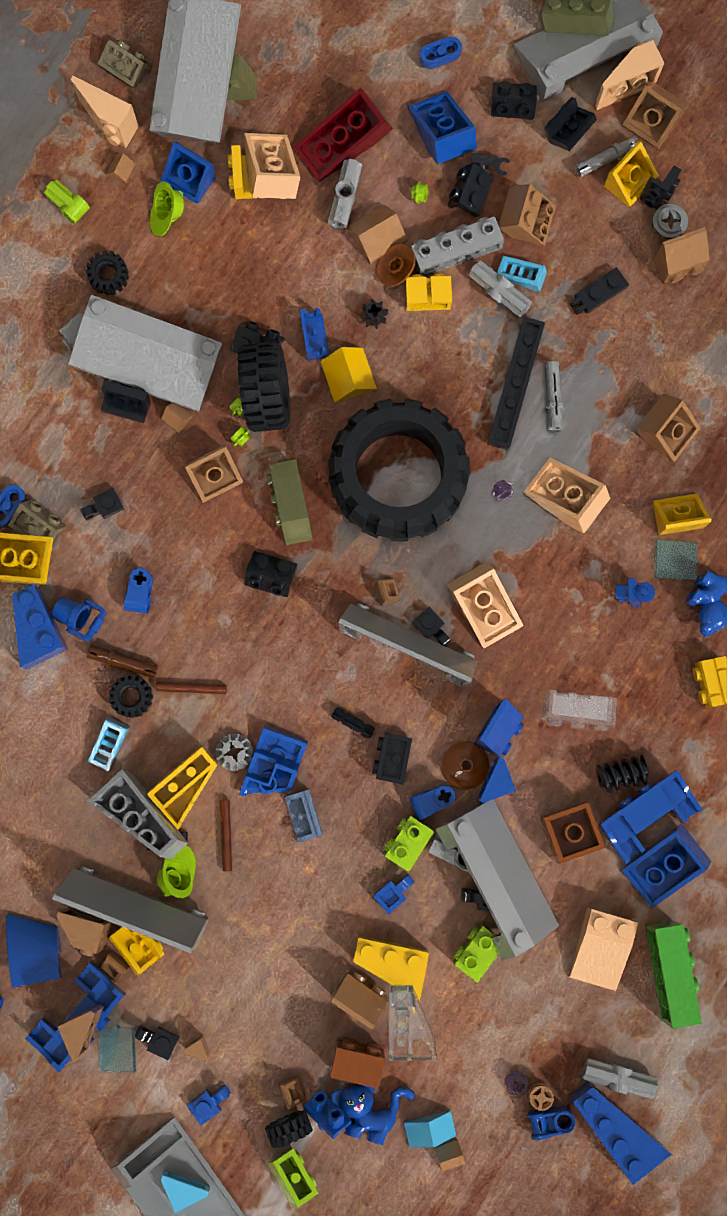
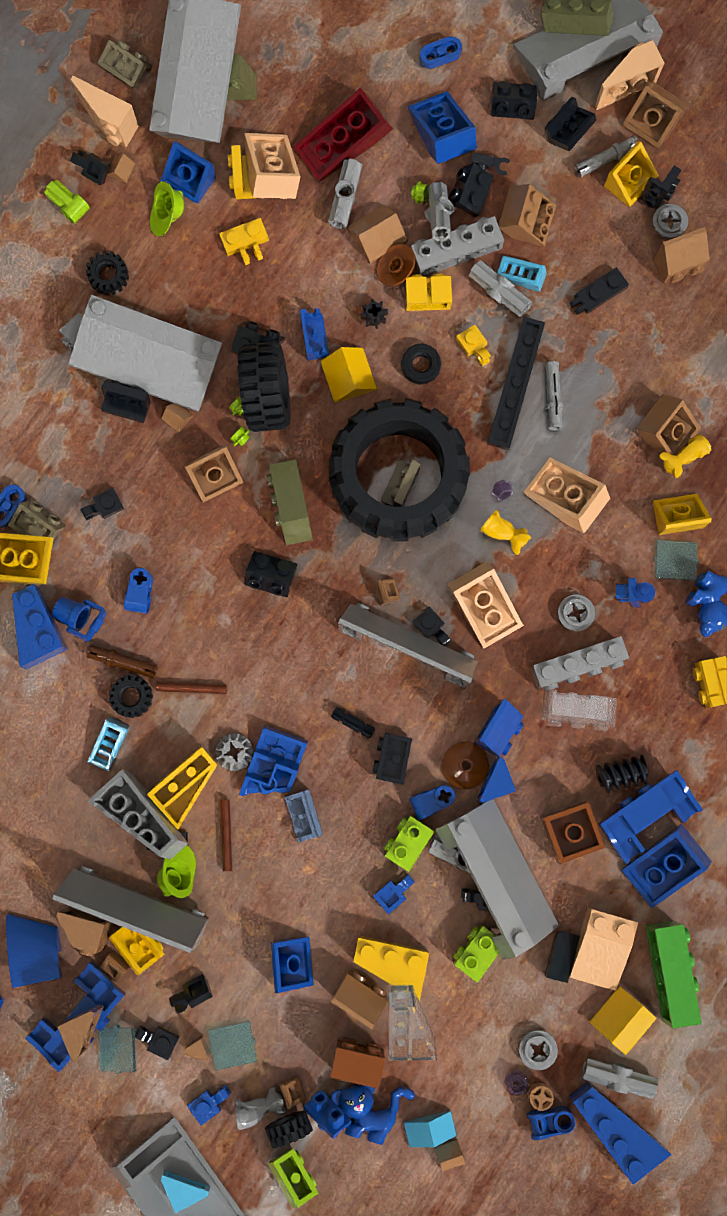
none -> black plate [70,150,110,185]
none -> black plate [169,974,213,1014]
none -> clear light blue piece [208,1021,257,1070]
none -> yellow hinge [219,218,269,266]
none -> light grey animal [236,1087,286,1130]
none -> blue slope [271,937,314,993]
none -> dark tan bracket [381,460,421,507]
none -> black tyre [401,343,441,385]
none -> light grey piece [425,182,454,241]
none -> yellow plate [456,325,491,367]
none -> yellow animal [480,509,531,555]
none -> light grey gear [519,1030,558,1070]
none -> light grey brick [530,636,629,692]
none -> black slope [544,929,580,983]
none -> light grey gear [558,595,595,631]
none -> yellow slope [589,985,657,1055]
none -> yellow animal [659,434,711,478]

